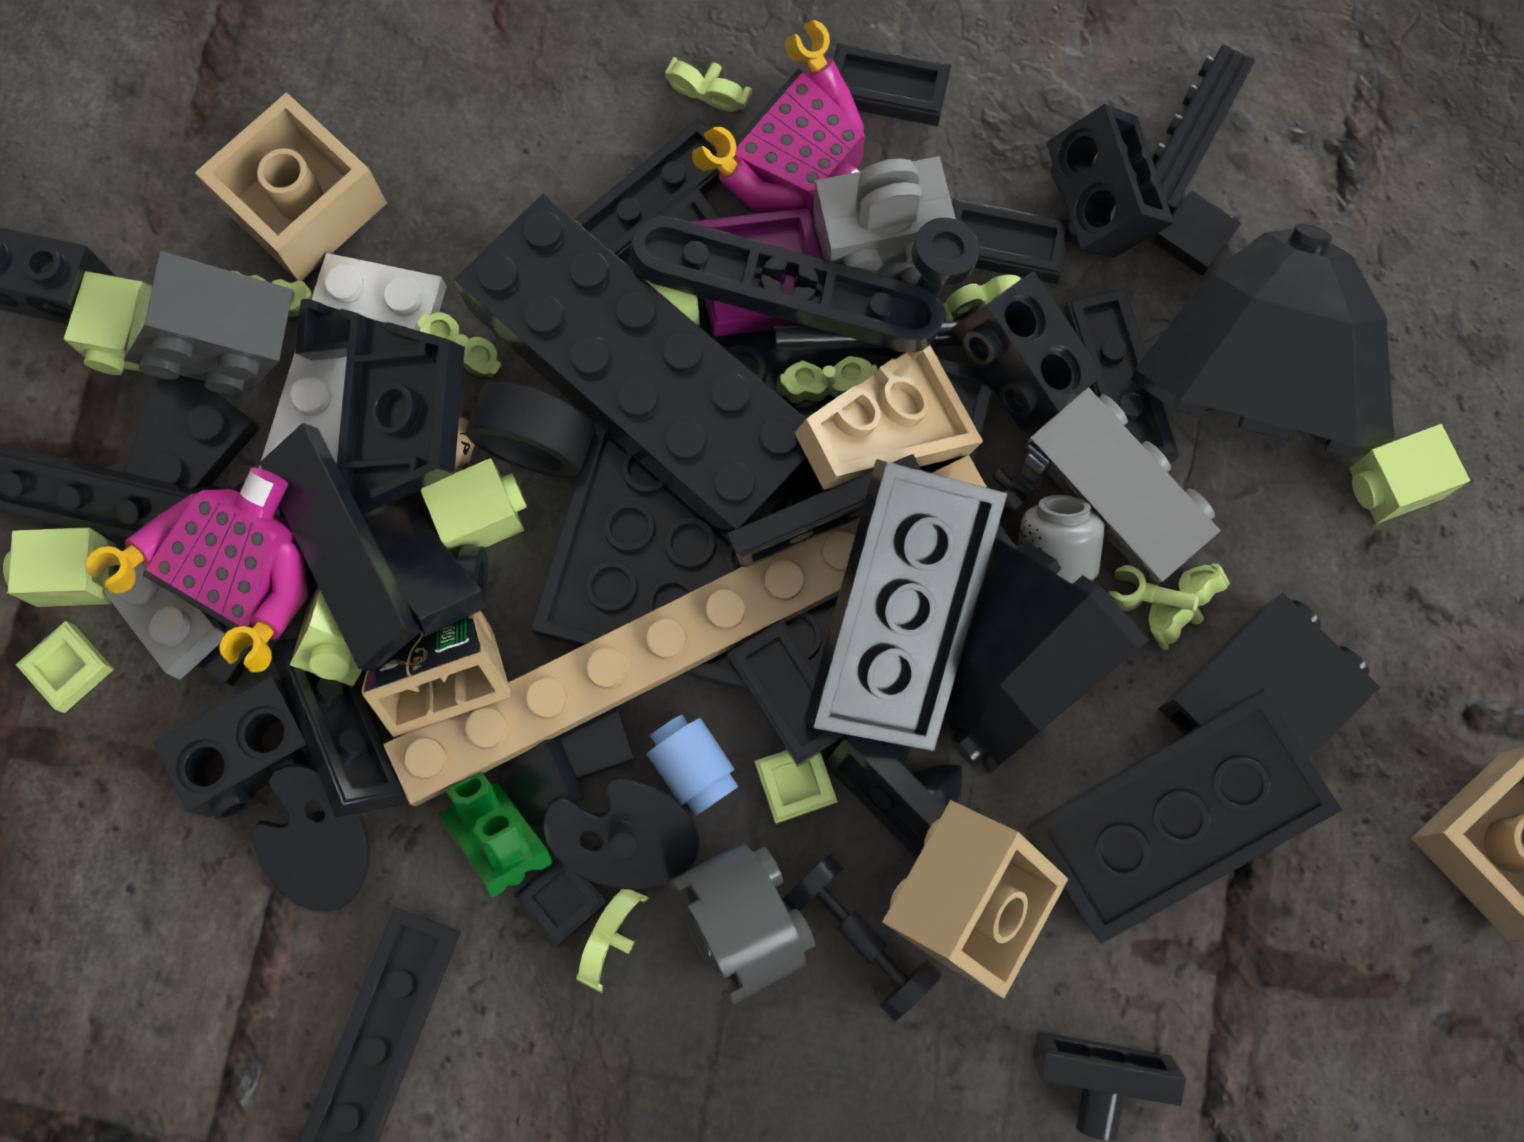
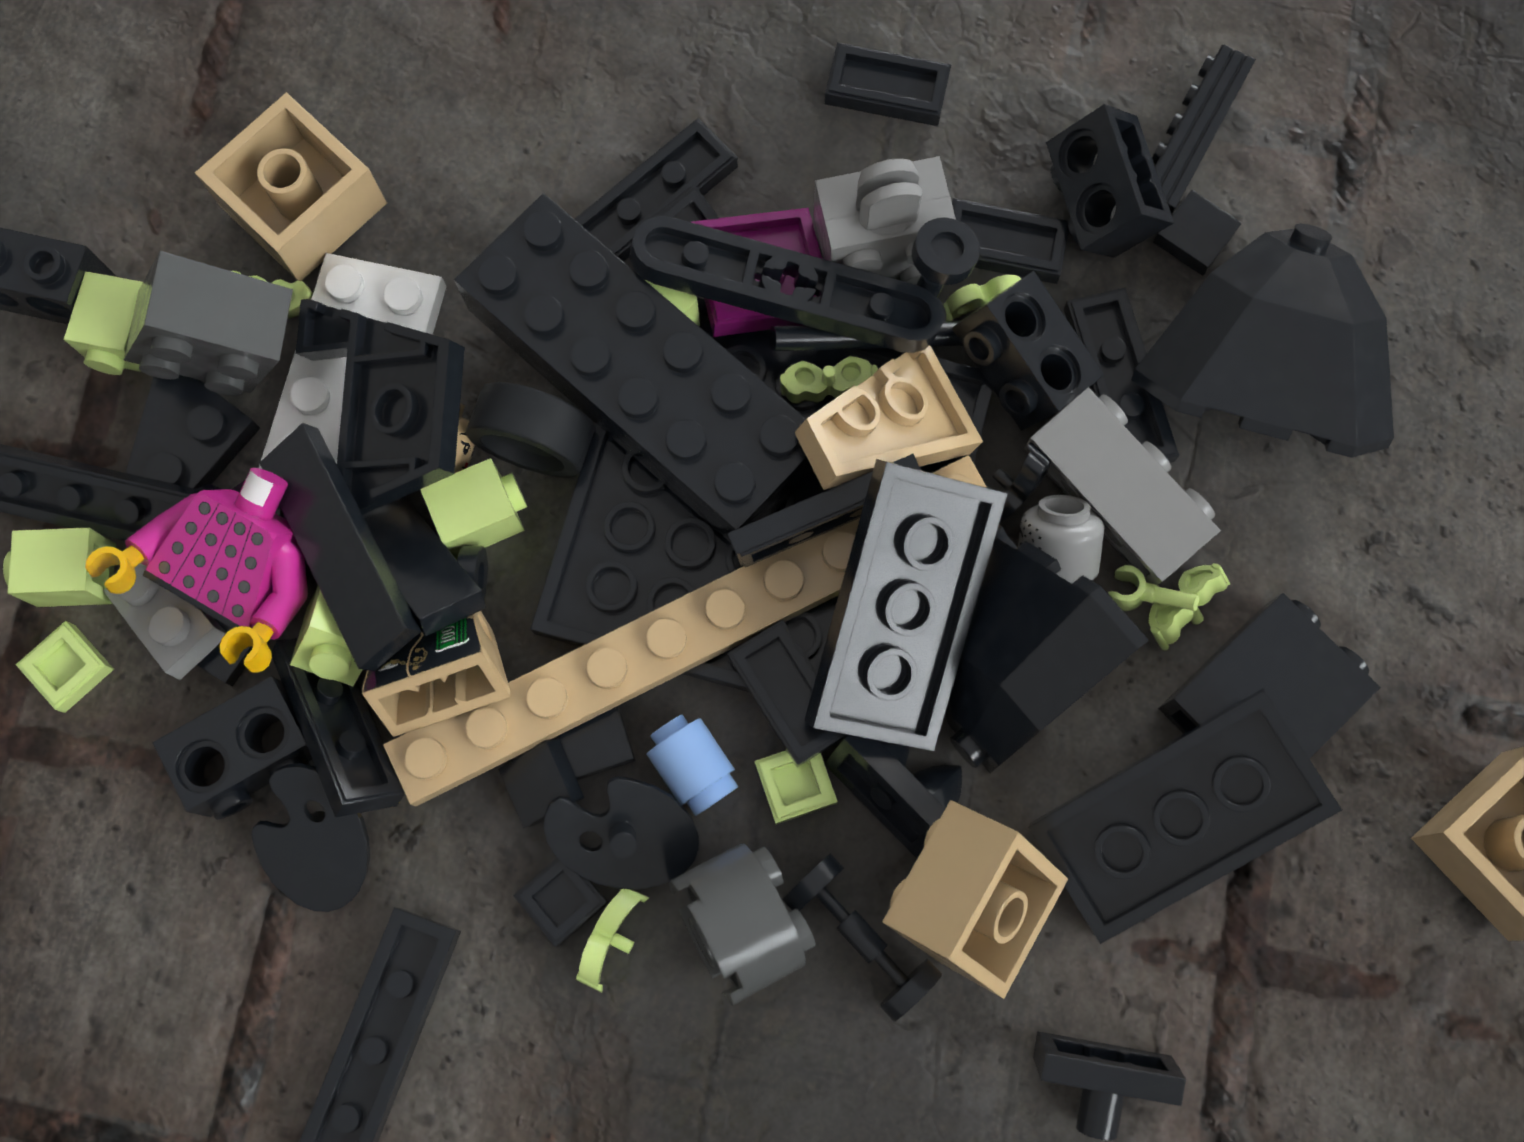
yellowish green piece [414,312,501,378] -> none
green hips [438,771,552,898] -> none
yellowish green piece [665,57,752,112] -> none
dark pink torso [692,20,865,219] -> none
yellowish green brick [1349,424,1470,524] -> none

